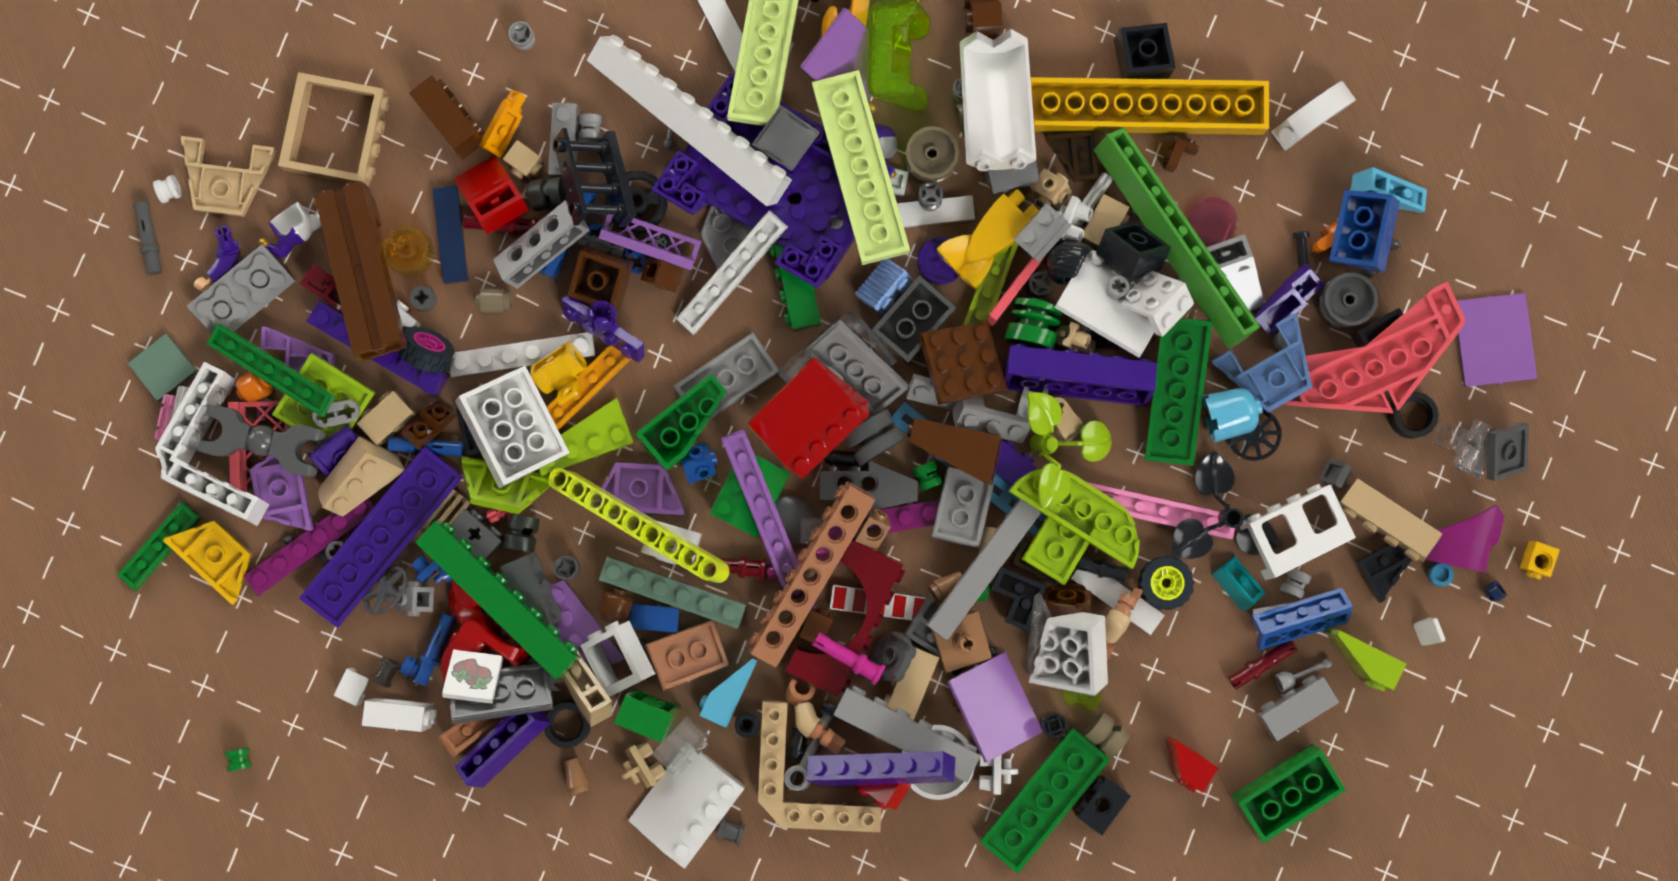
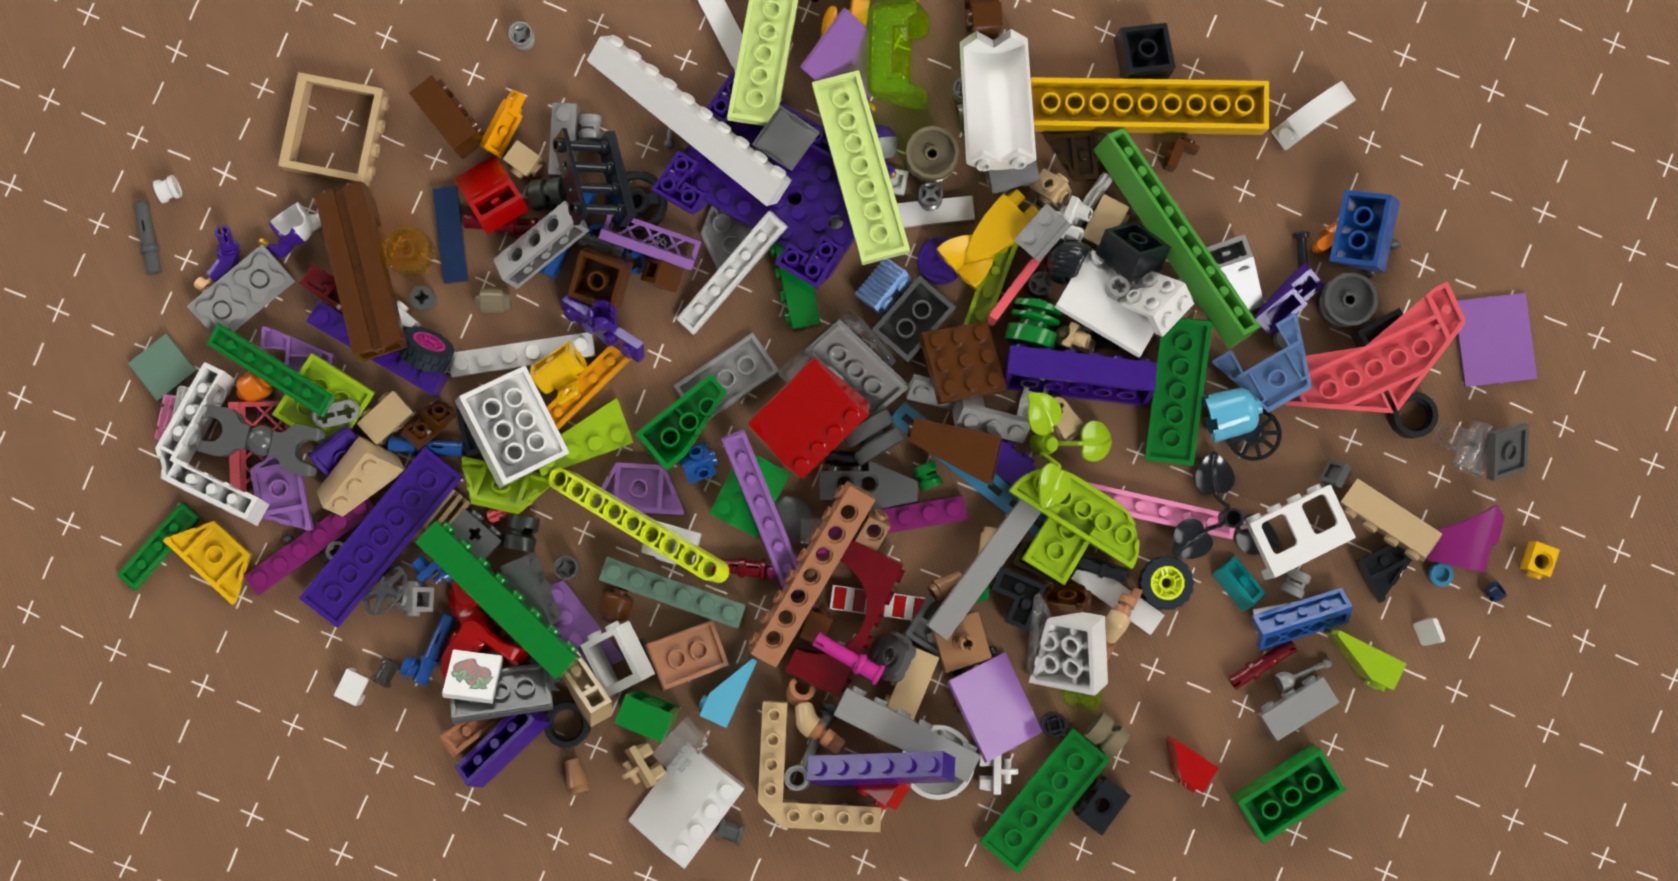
tan wing [181,136,277,217] -> none
green wheel [224,747,252,772] -> none
white window [362,697,437,732] -> none
blue slope [630,604,680,633] -> none
black cone [735,713,759,738] -> none
black pin [786,727,806,759] -> none
light grey tile [931,466,995,549] -> none
clear pink tile [1188,197,1237,245] -> none
medium azure slope [1351,167,1427,213] -> none

